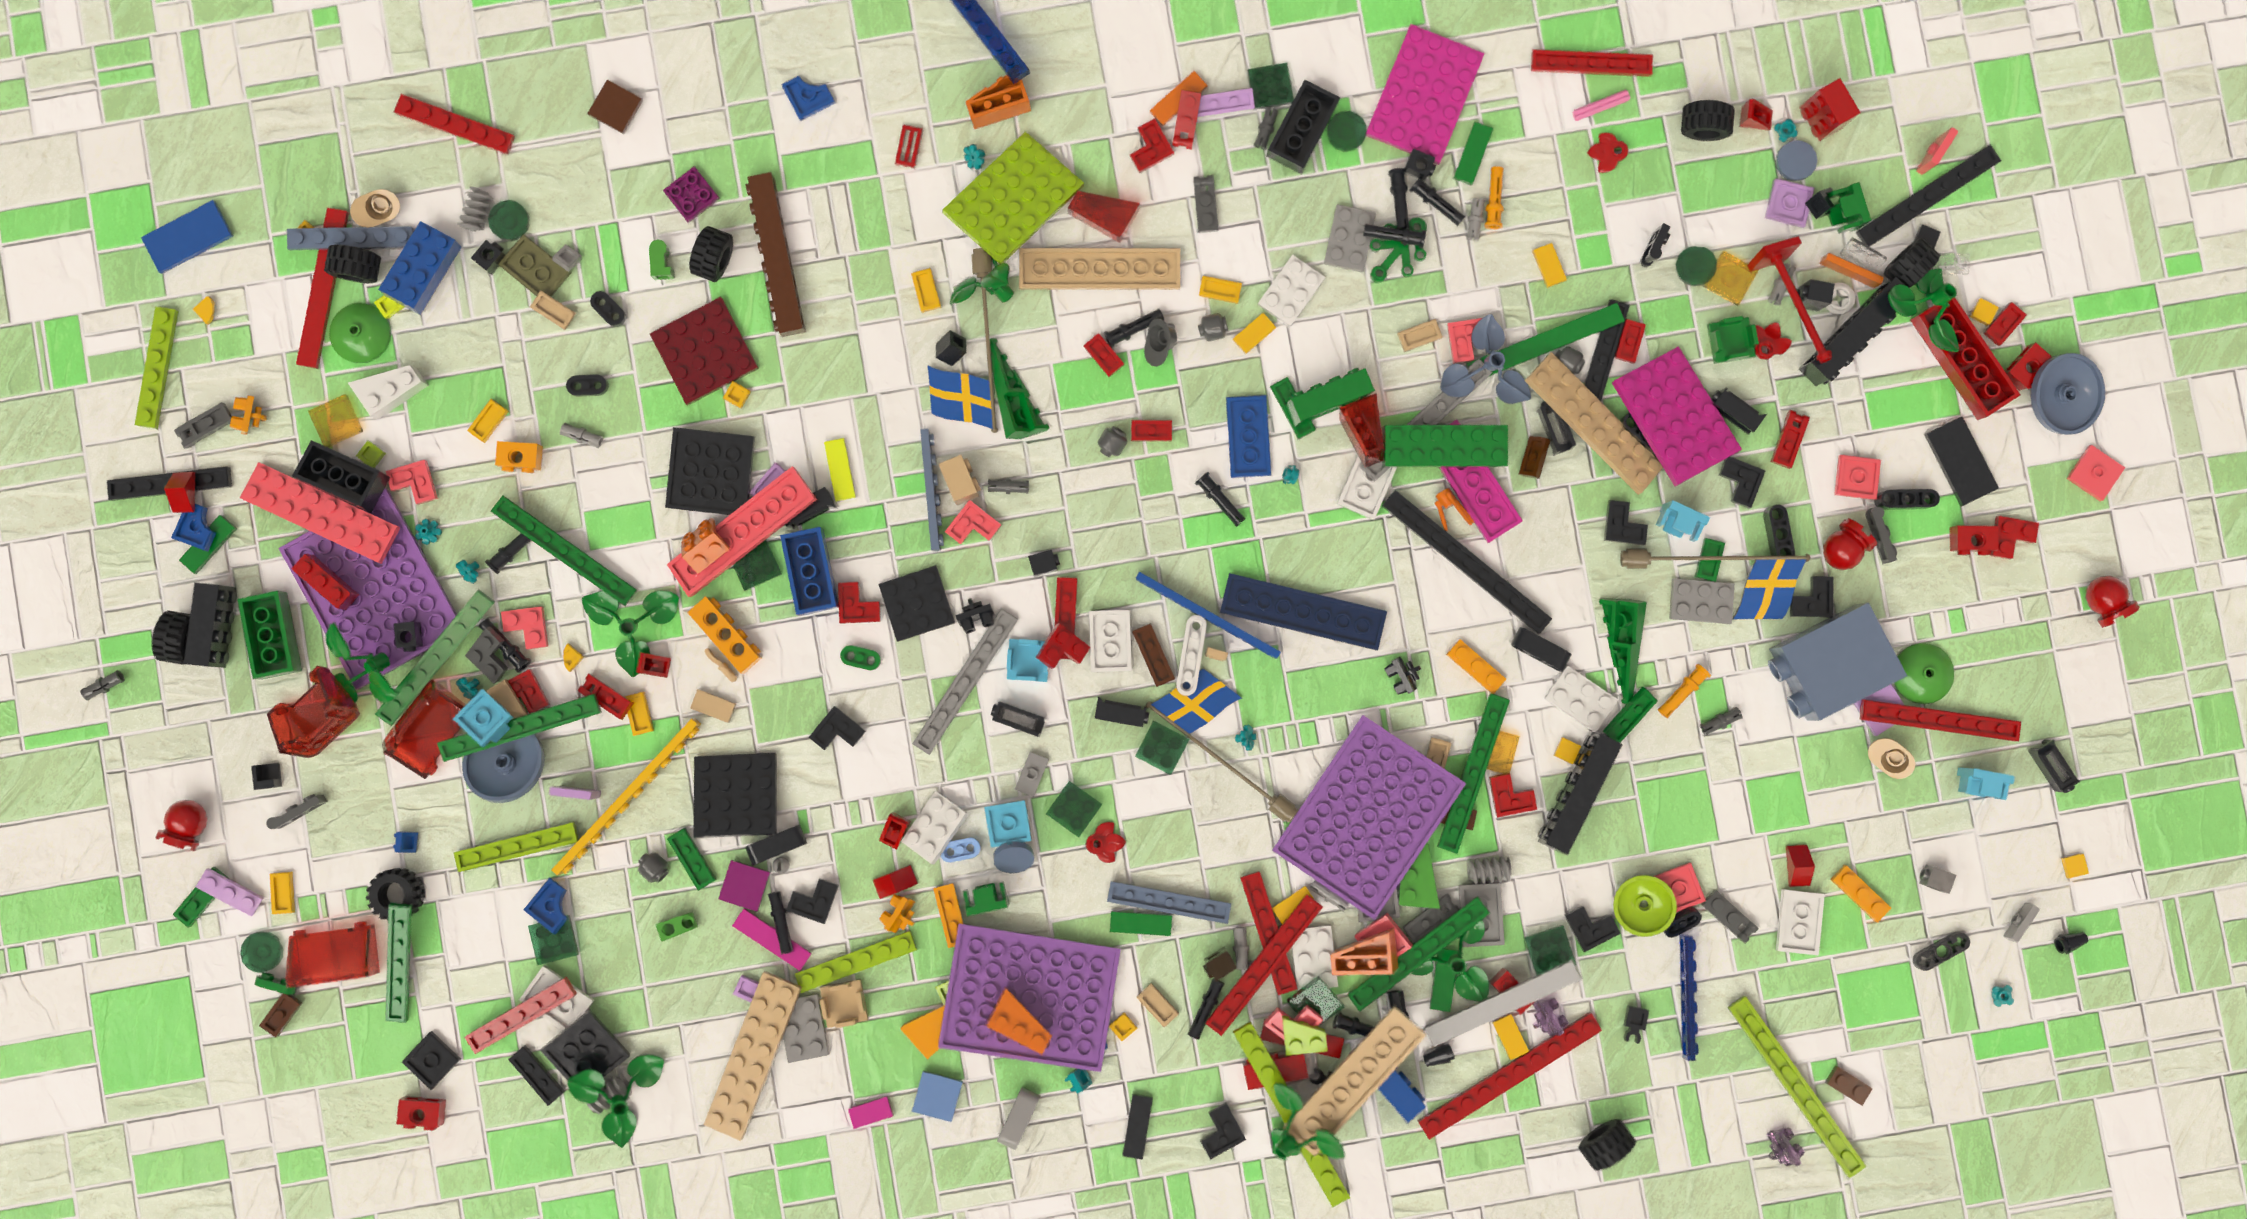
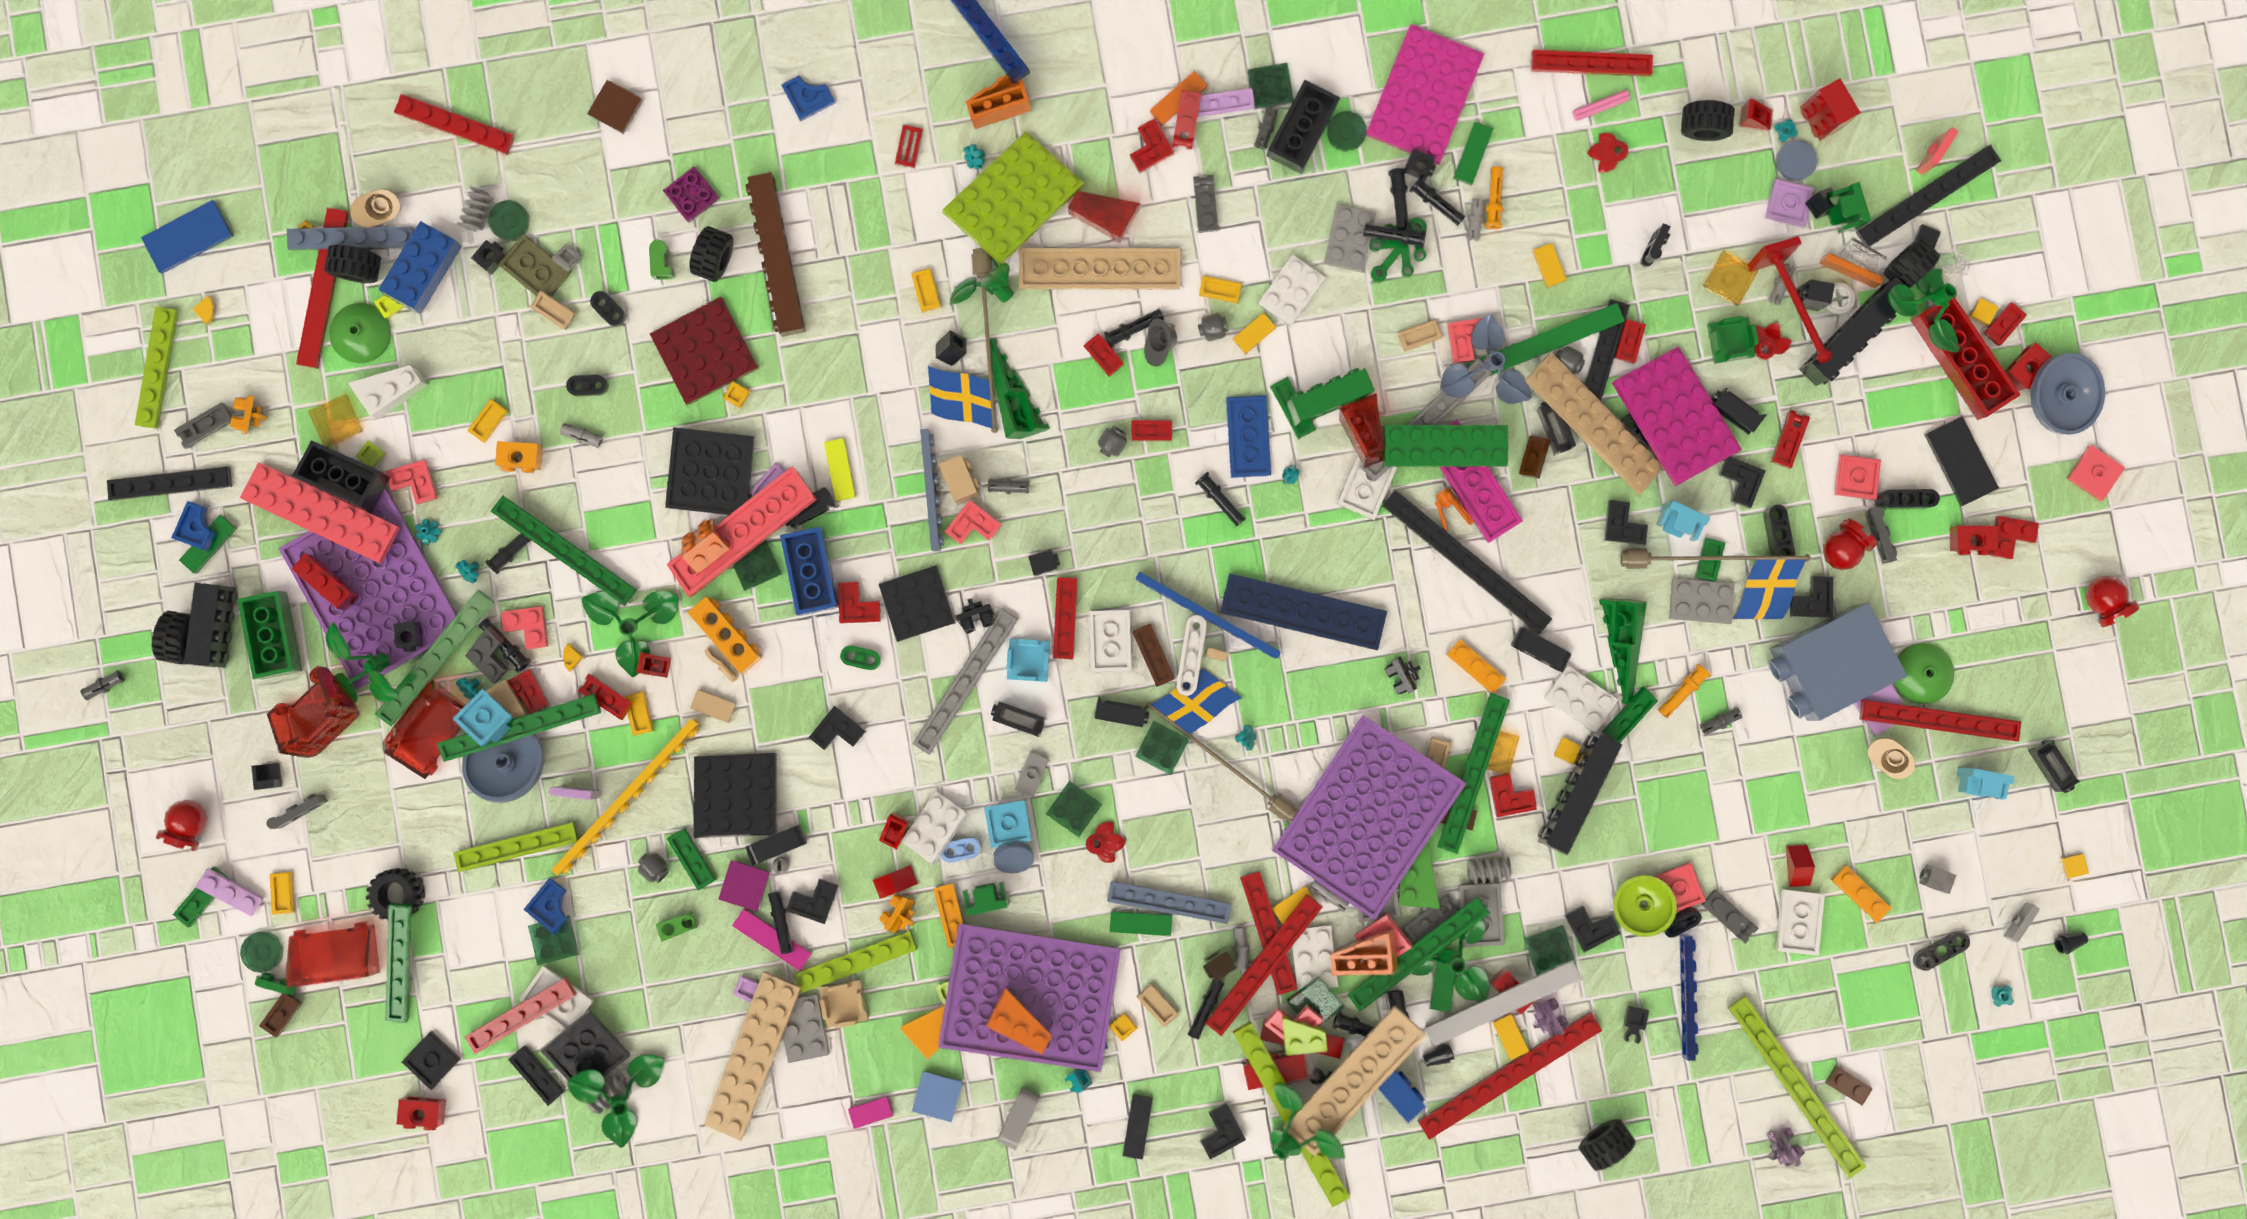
red slope [164,472,195,513] -> none
blue tile [393,832,418,853] -> none
red plate [1036,623,1090,669] -> none
clear green tile [1676,246,1717,286] -> none

